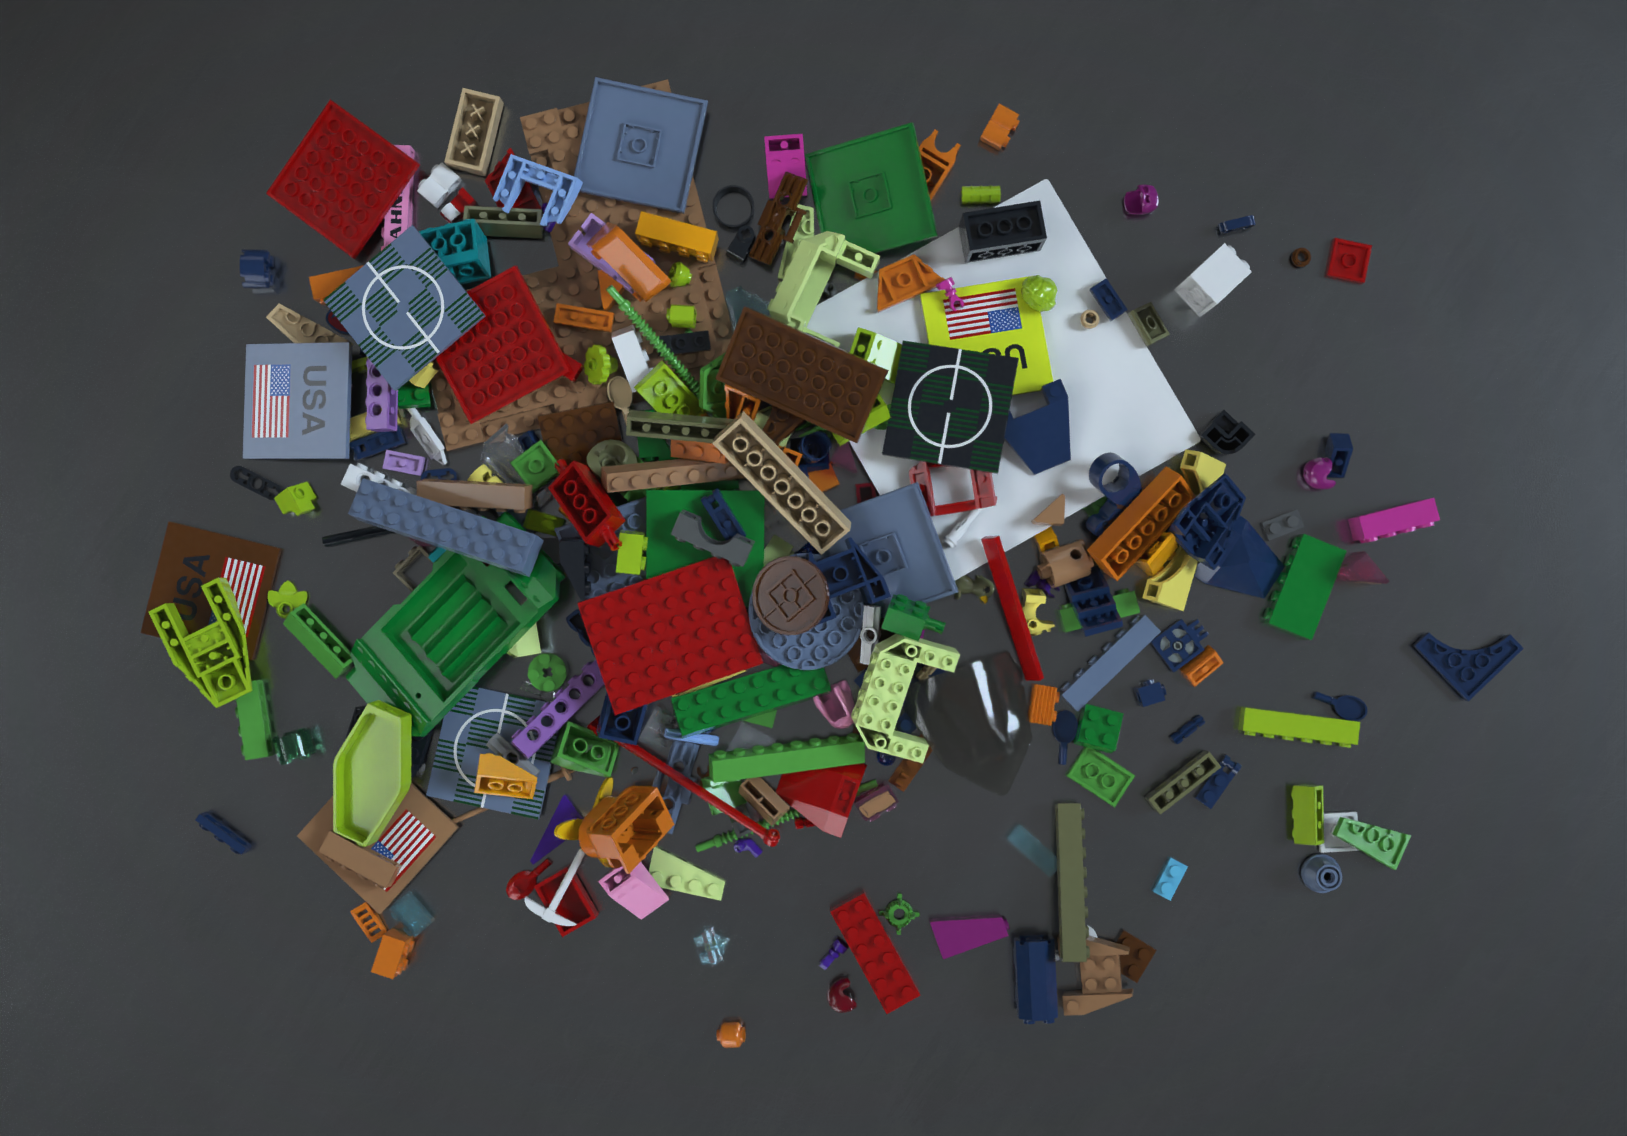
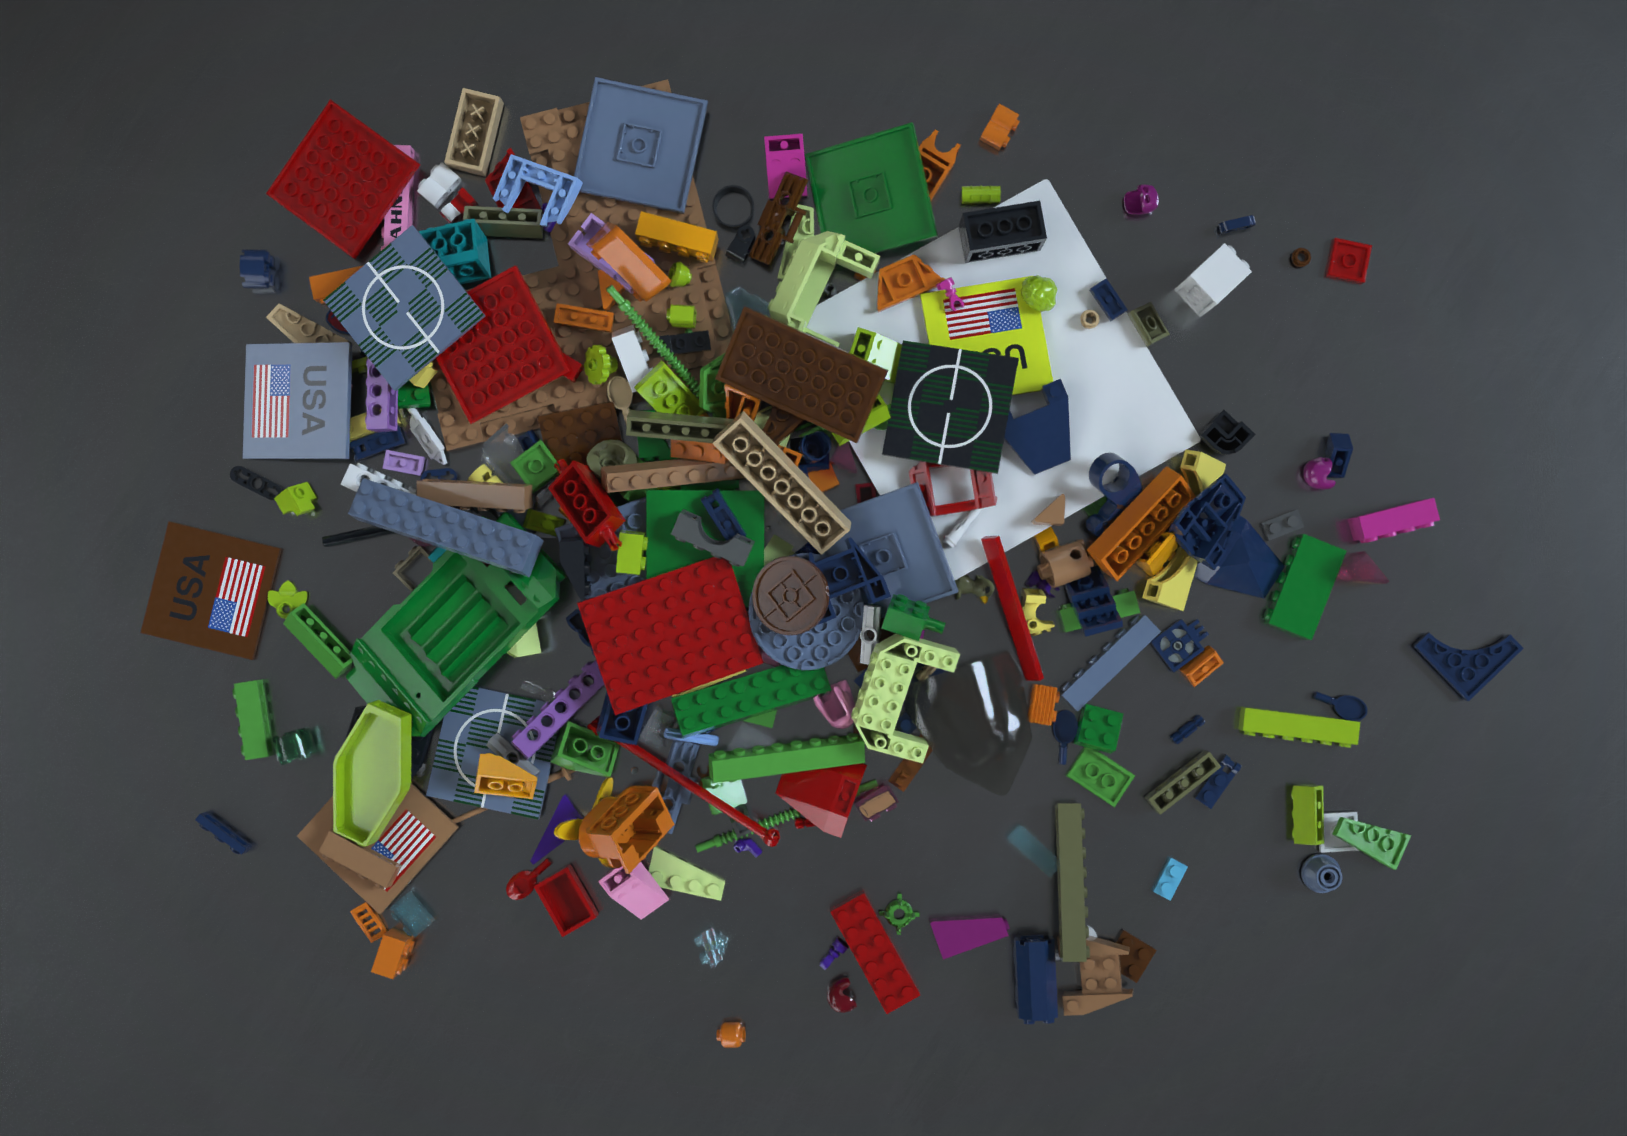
lime wedge [149,577,253,708] -> none
white piece [525,848,585,926] -> none
bright green brick [528,653,569,692] -> none
medium nougat piece [738,777,790,826] -> none
clear blue piece [877,751,896,766] -> none
dark blue brick [1134,679,1167,707] -> none

